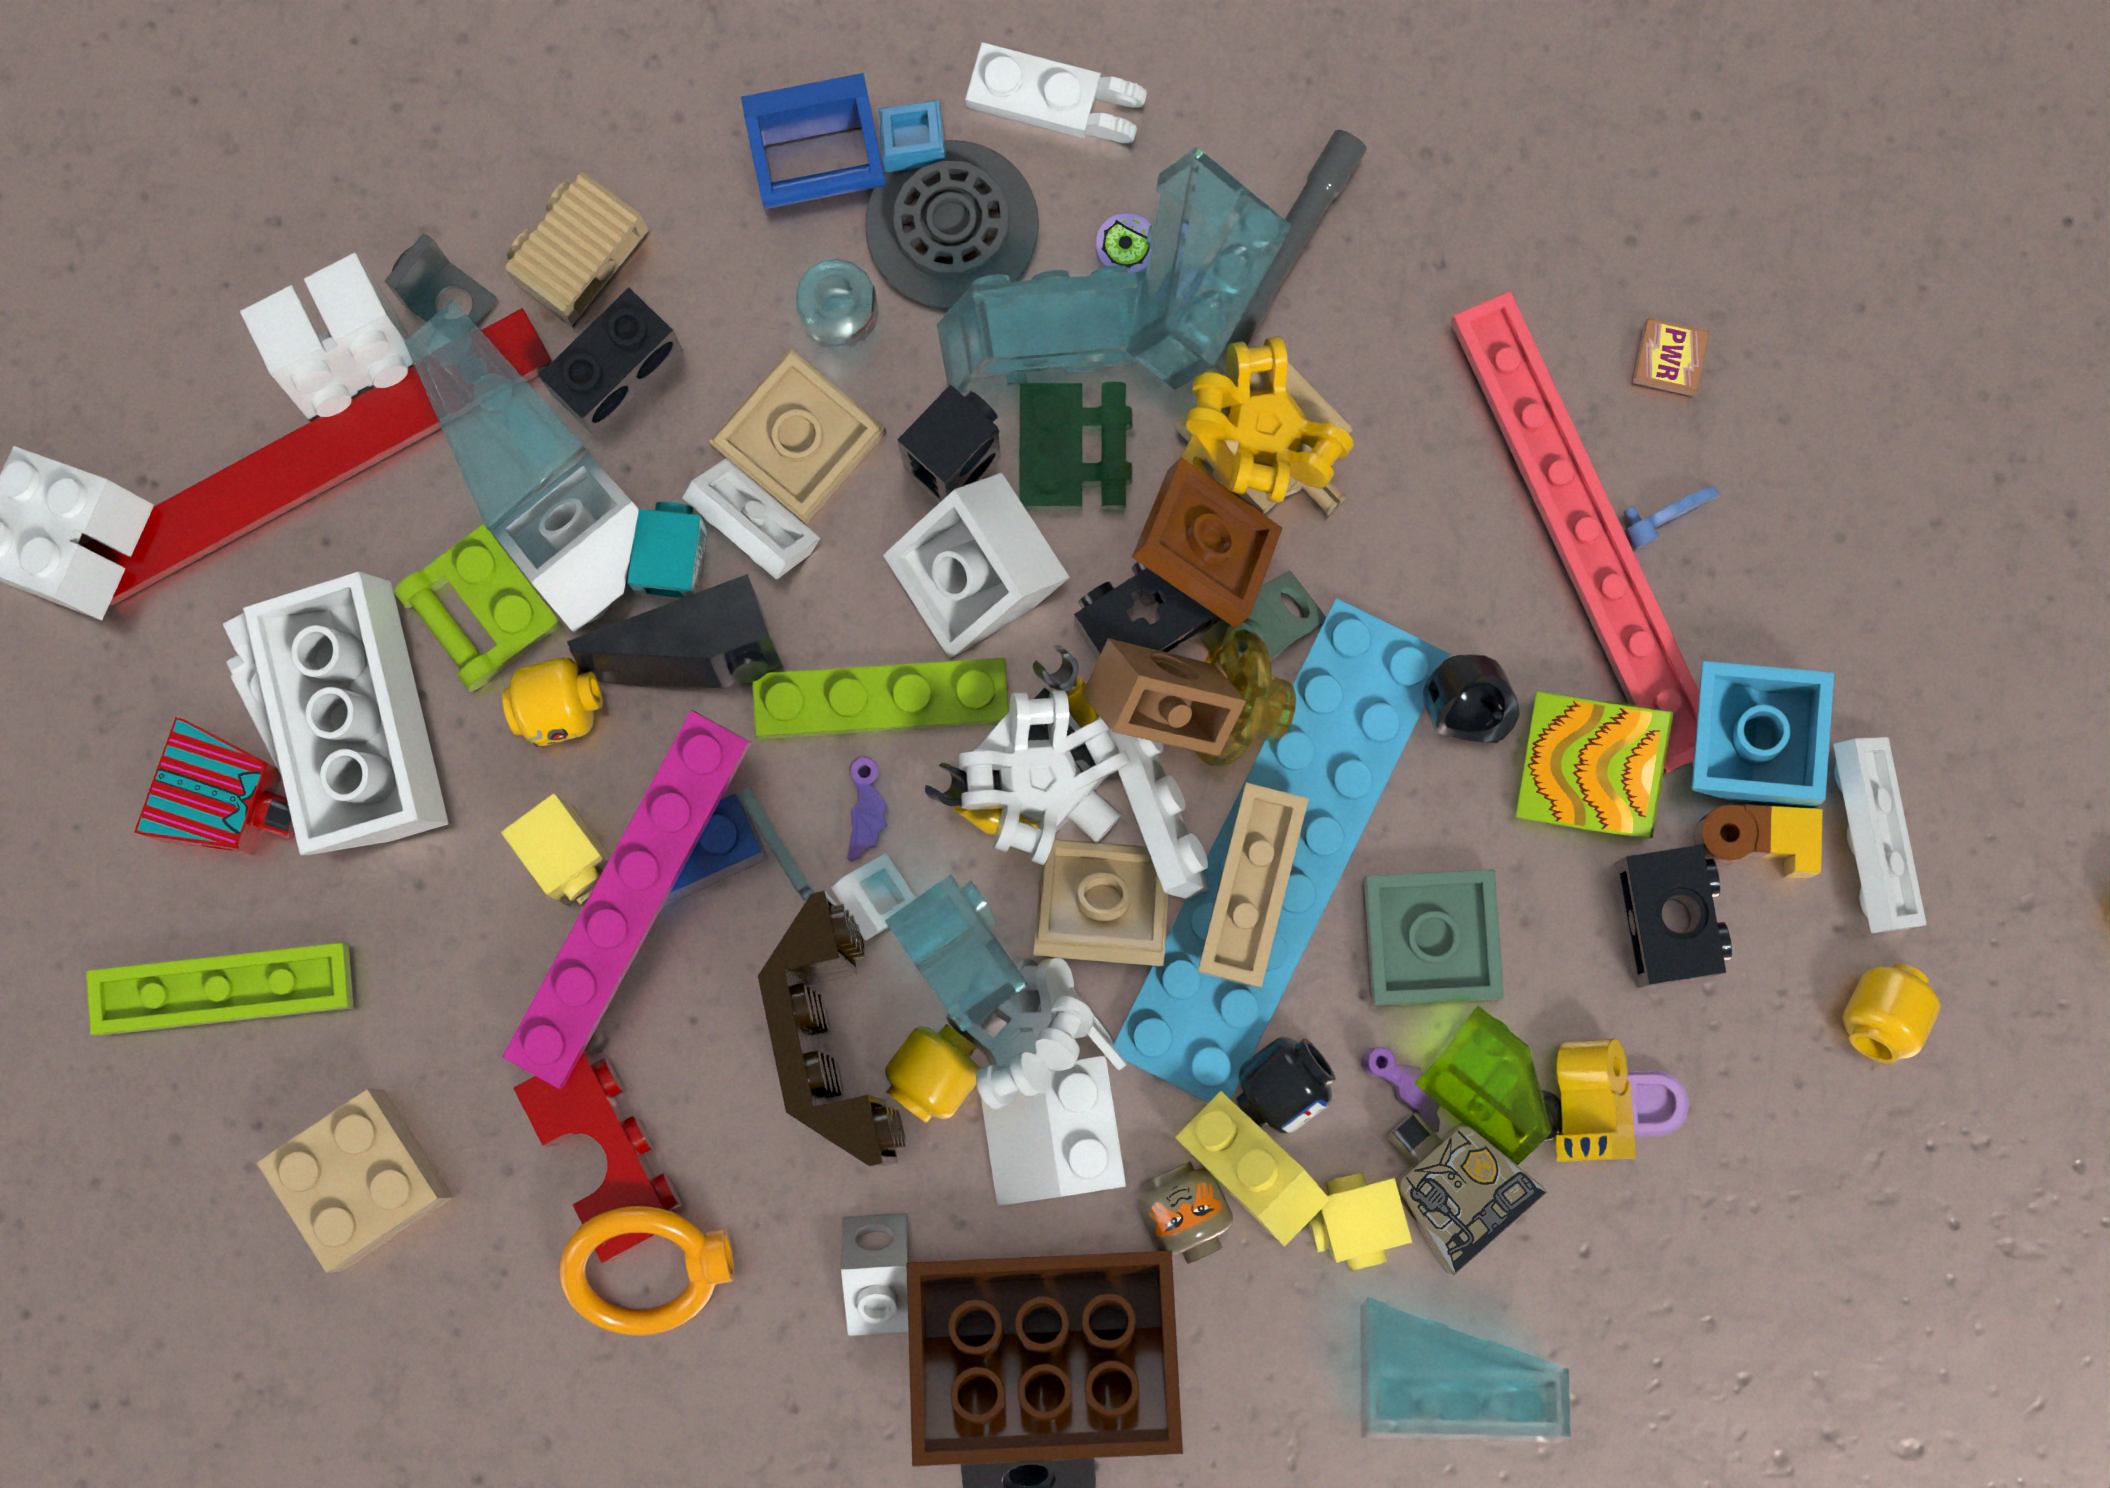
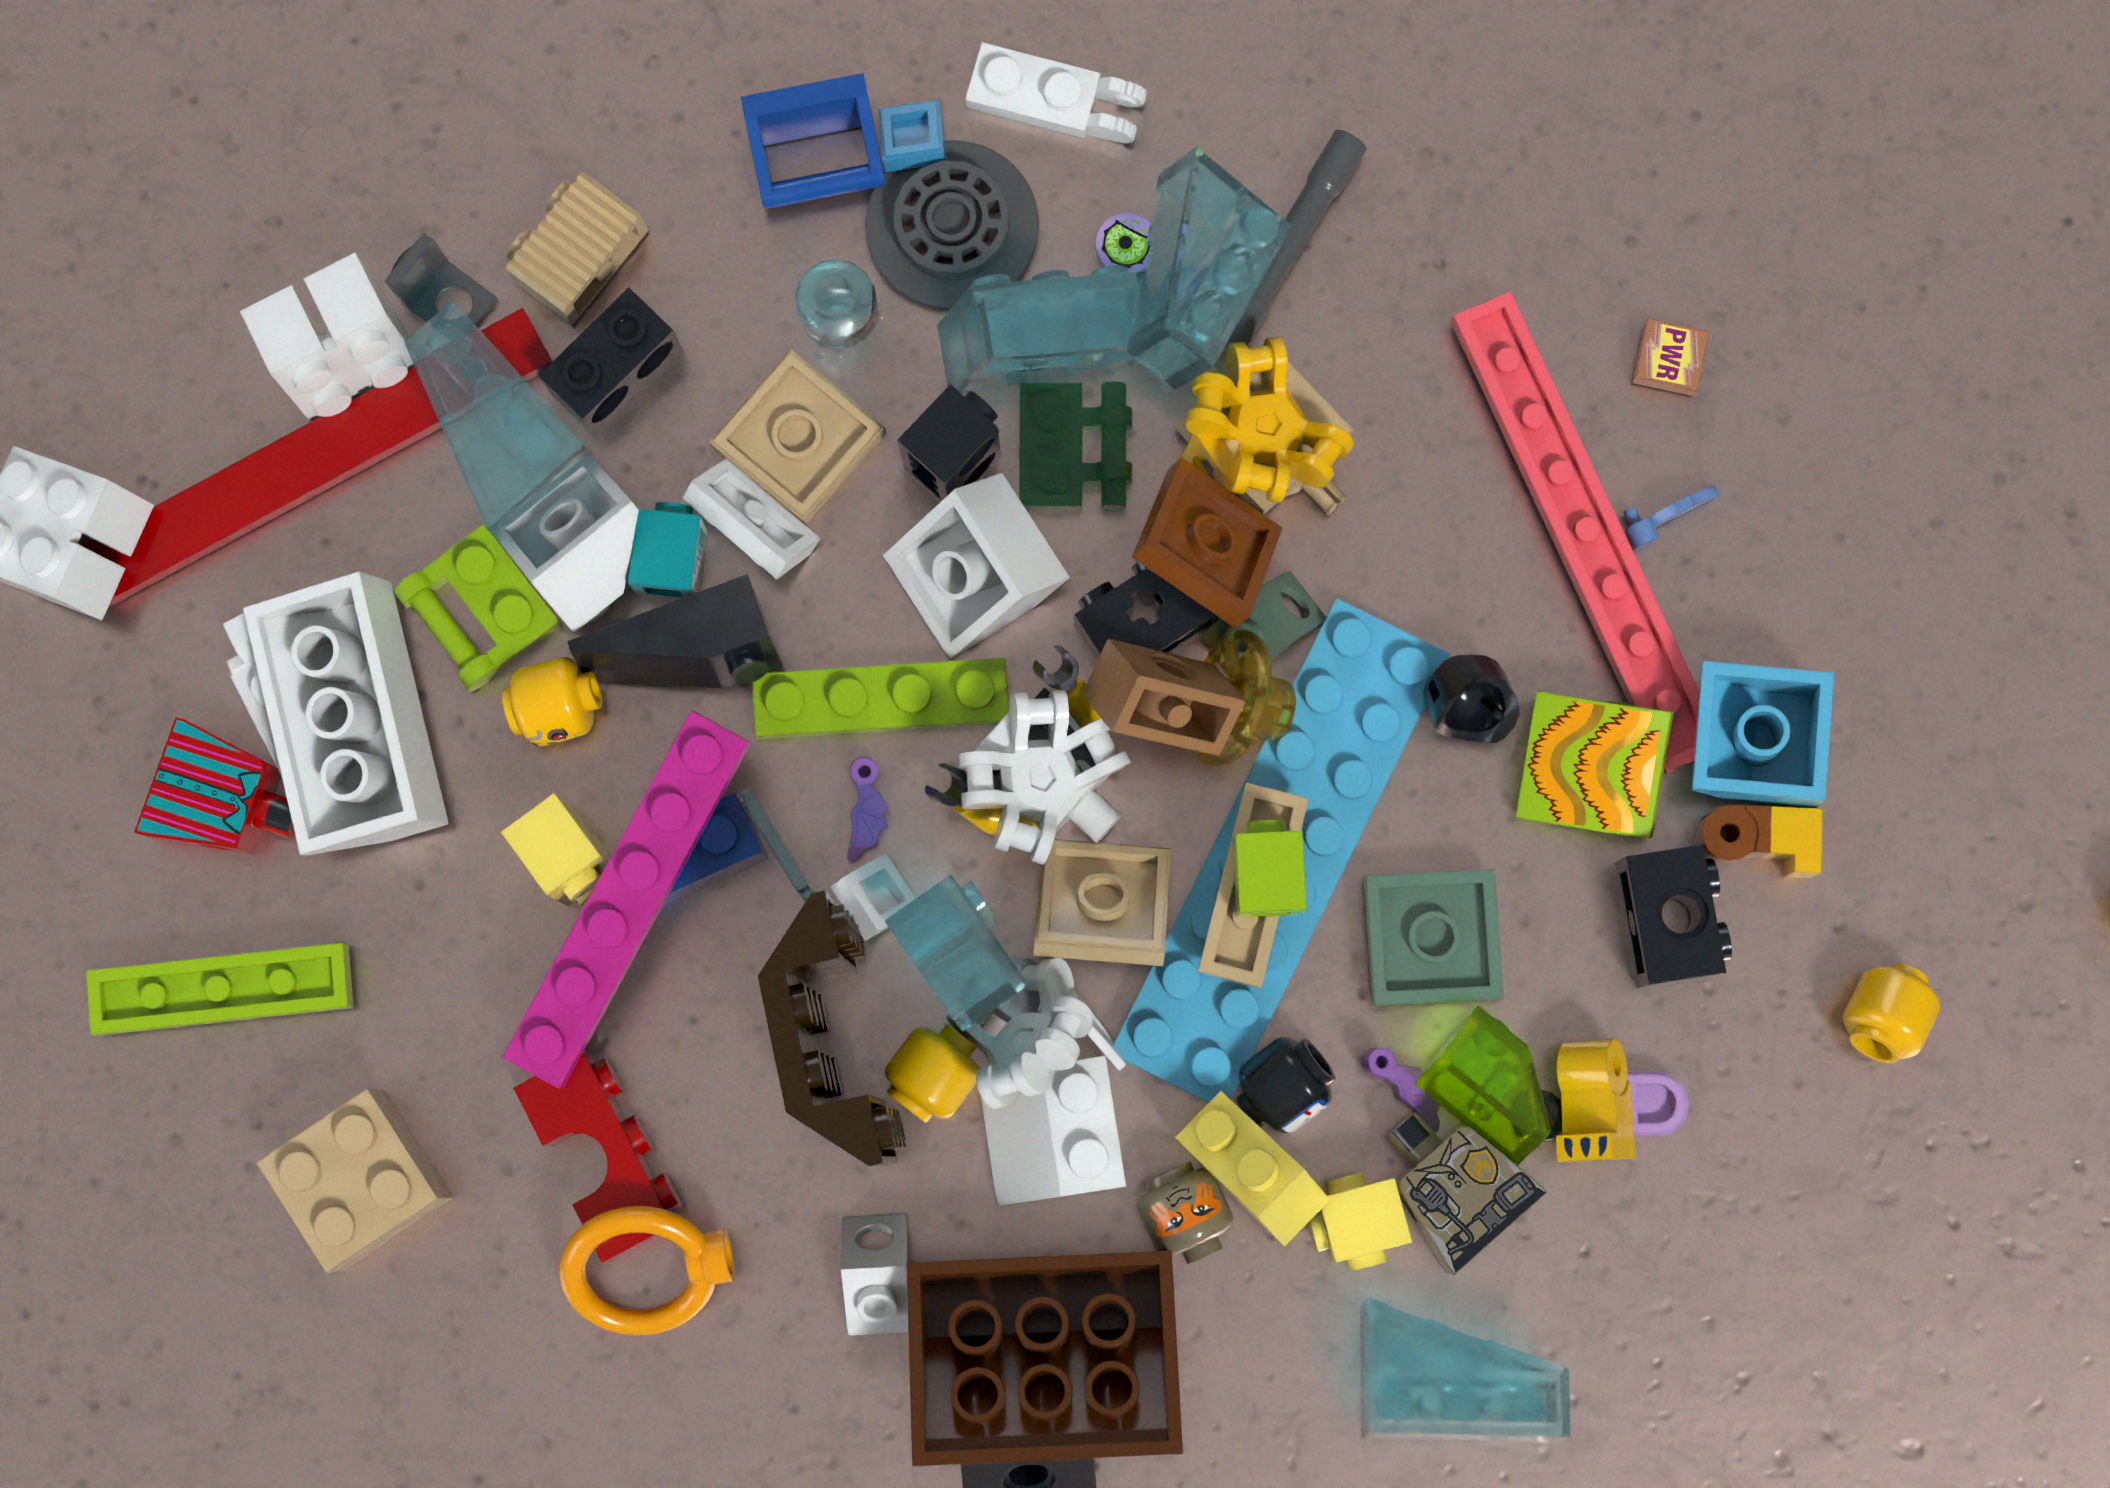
white plate [1098,716,1209,899] -> none
white plate [1833,737,1927,934] -> none
none -> lime brick [1232,820,1307,918]

